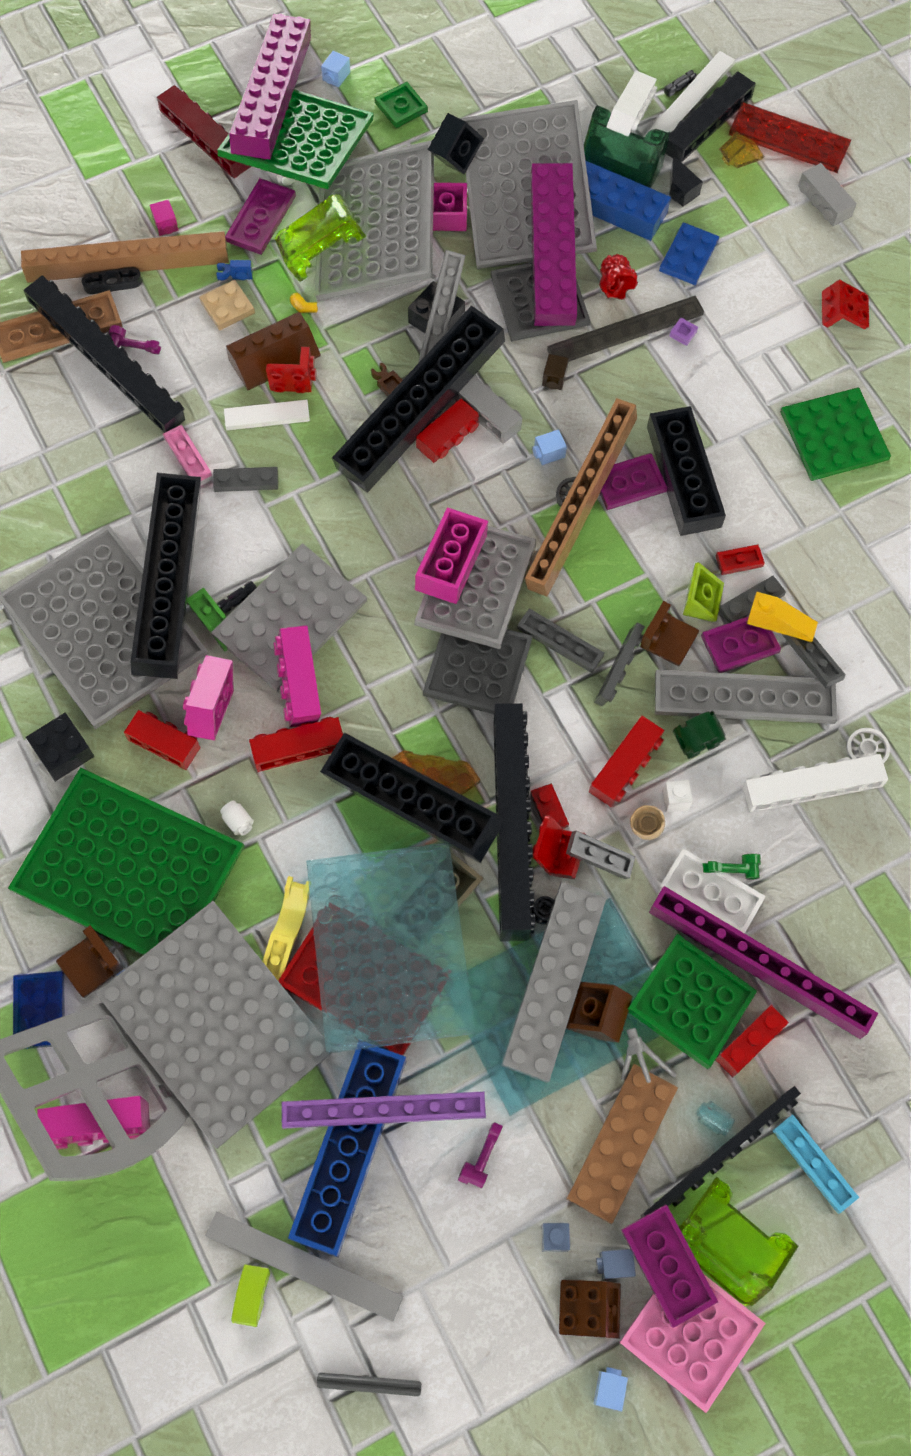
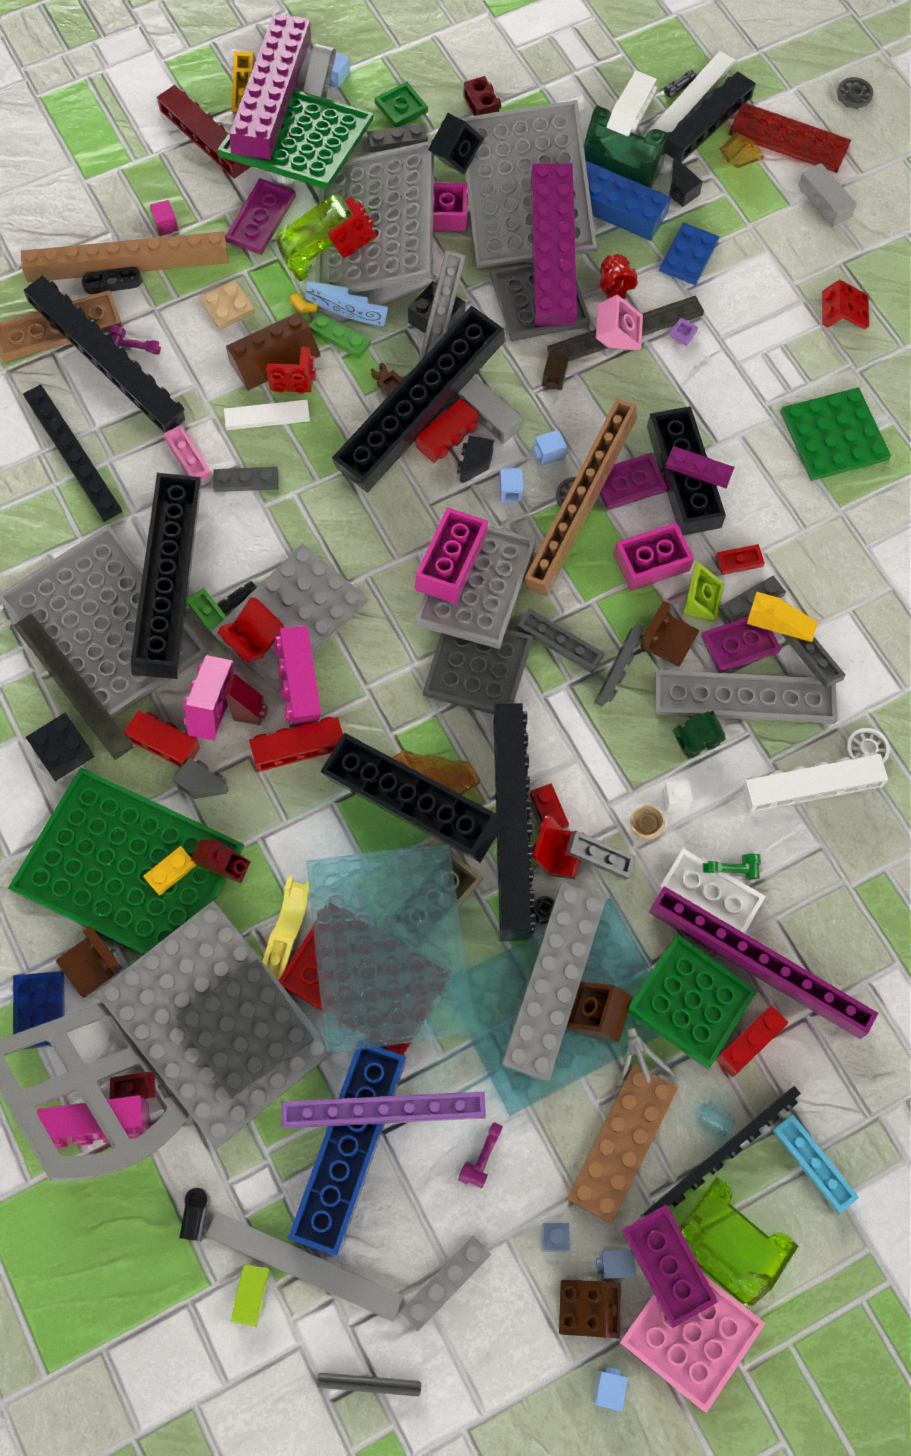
blue plate [216,260,253,281] -> none
white brick [220,800,254,836] -> none
red brick [589,716,665,807] -> none
none -> clear smoke tile [13,613,134,760]
none -> black plate [23,384,122,522]
none -> dark red plate [110,1072,155,1099]
none -> yellow plate [143,846,197,896]
none -> dark grey slope [173,758,229,799]
none -> dark grey plate [175,959,314,1099]
none -> black piece [179,1188,210,1241]
none -> dark red slope [190,839,251,883]
none -> red bracket [217,597,284,663]
none -> dark red slope [225,673,268,725]
none -> yellow slope [231,51,256,113]
none -> light grey beam [303,43,336,99]
none -> light blue slope [305,281,388,327]
none -> bright green plate [309,312,371,359]
none -> red bracket [328,196,377,258]
none -> dark grey plate [367,123,428,152]
none -> light grey plate [400,1235,491,1332]
none -> black slope [457,435,494,483]
none -> dark red brick [463,76,501,116]
none -> light blue brick [499,467,523,502]
none -> bright pink slope [596,295,643,350]
none -> dark pink brick [613,522,694,591]
none -> magenta plate [665,446,735,489]
none -> dark grey wheel [837,77,873,109]

